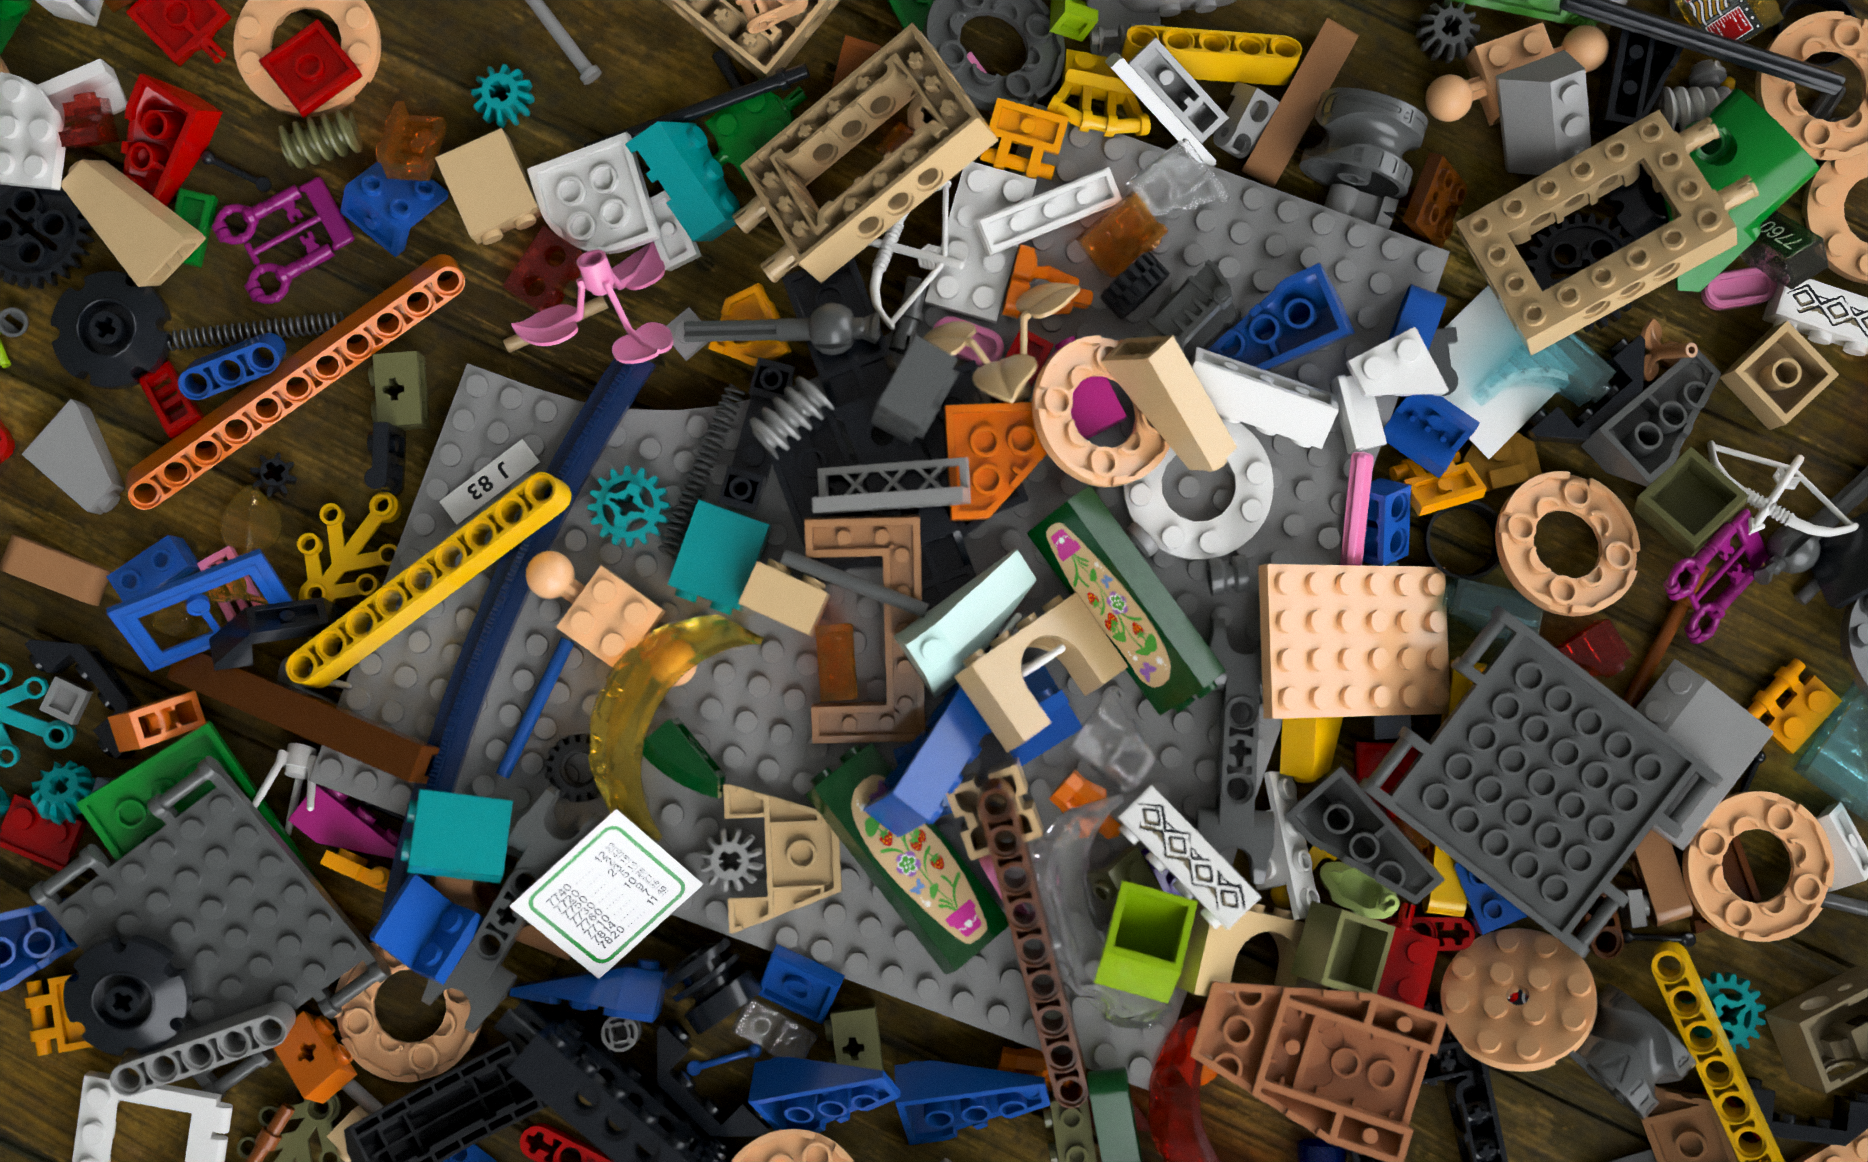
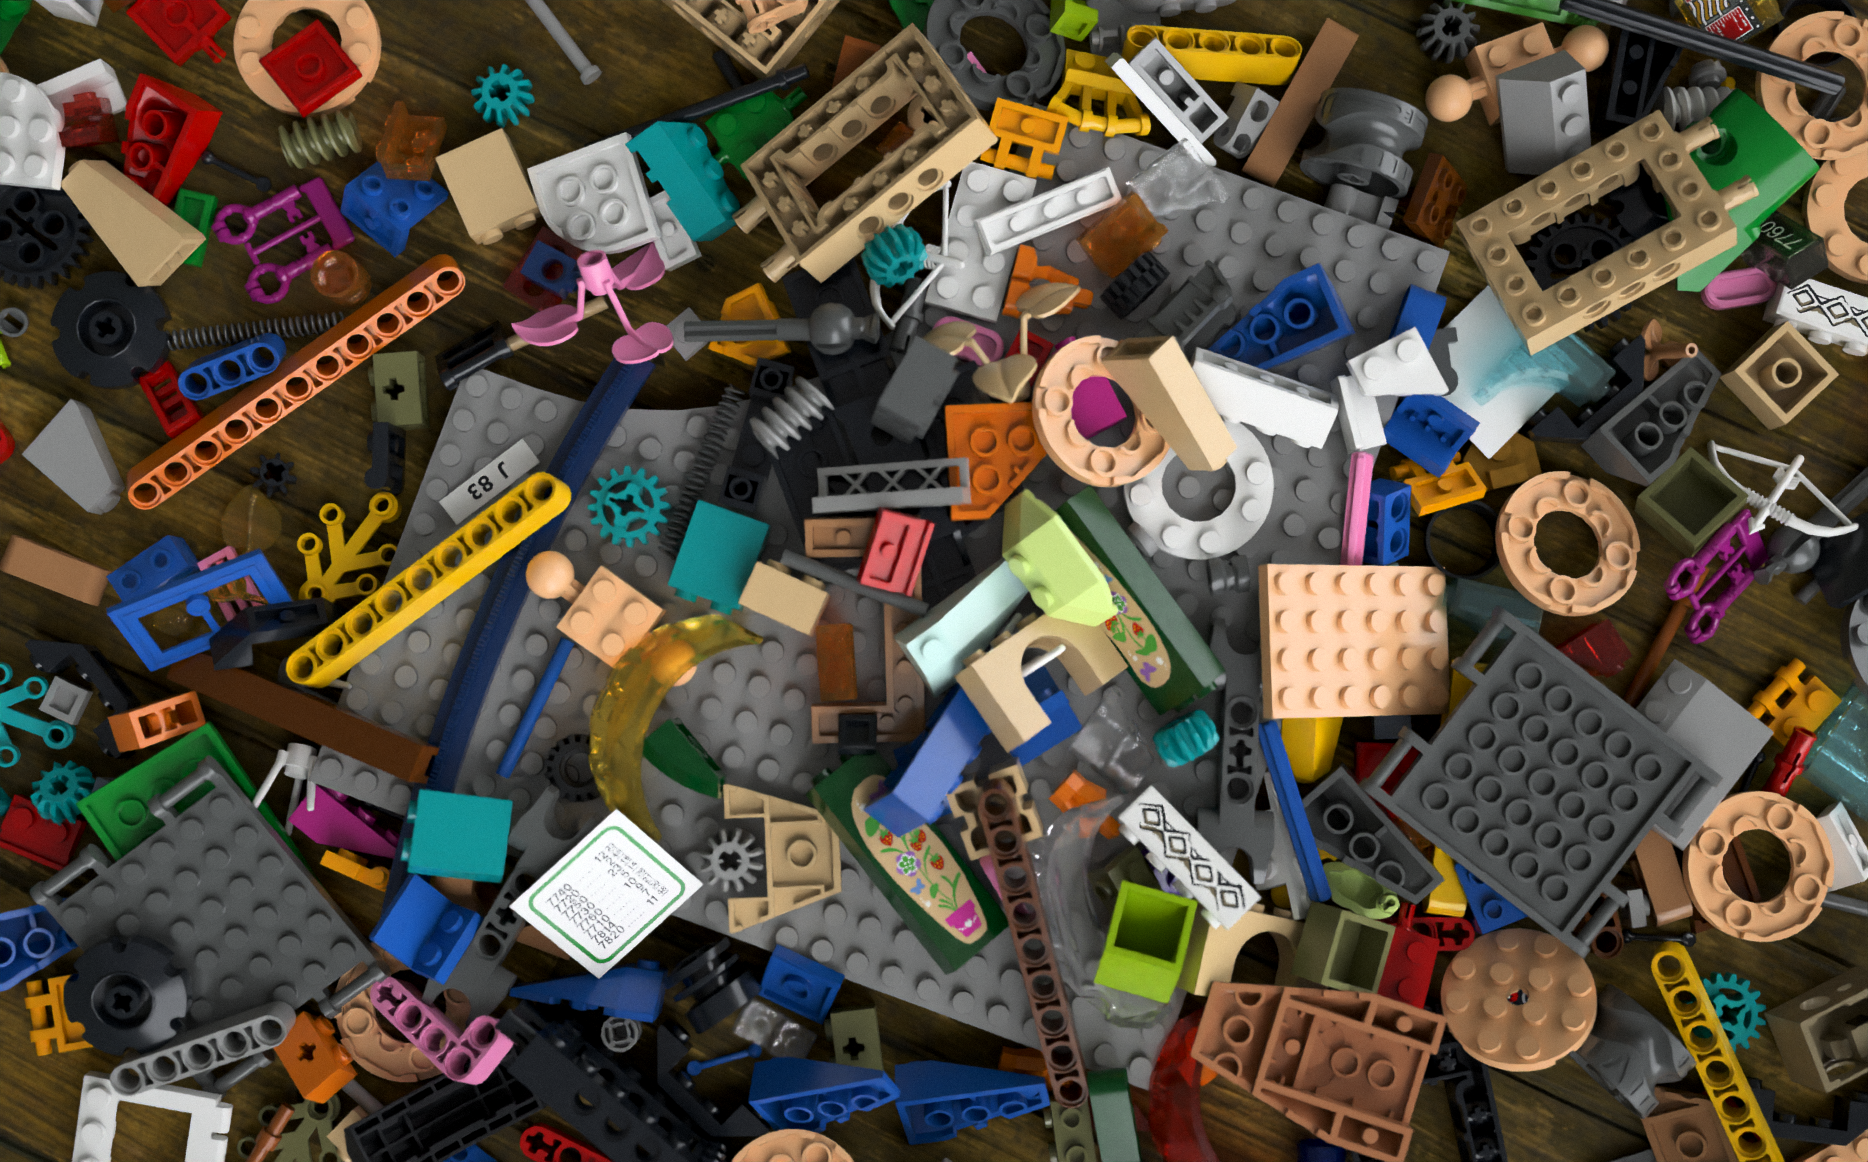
none -> clear orange wheel [311,250,371,307]
none -> bright pink beam [370,977,514,1085]
none -> black plate [435,320,514,391]
none -> dark blue brick [520,240,582,300]
none -> black tile [838,714,877,755]
none -> plate [856,507,935,596]
none -> teal gear [861,223,928,288]
none -> yellowish green wedge [1002,489,1118,627]
none -> teal gear [1152,709,1220,767]
none -> blue axle [1258,720,1332,902]
none -> red pin [1761,726,1818,798]

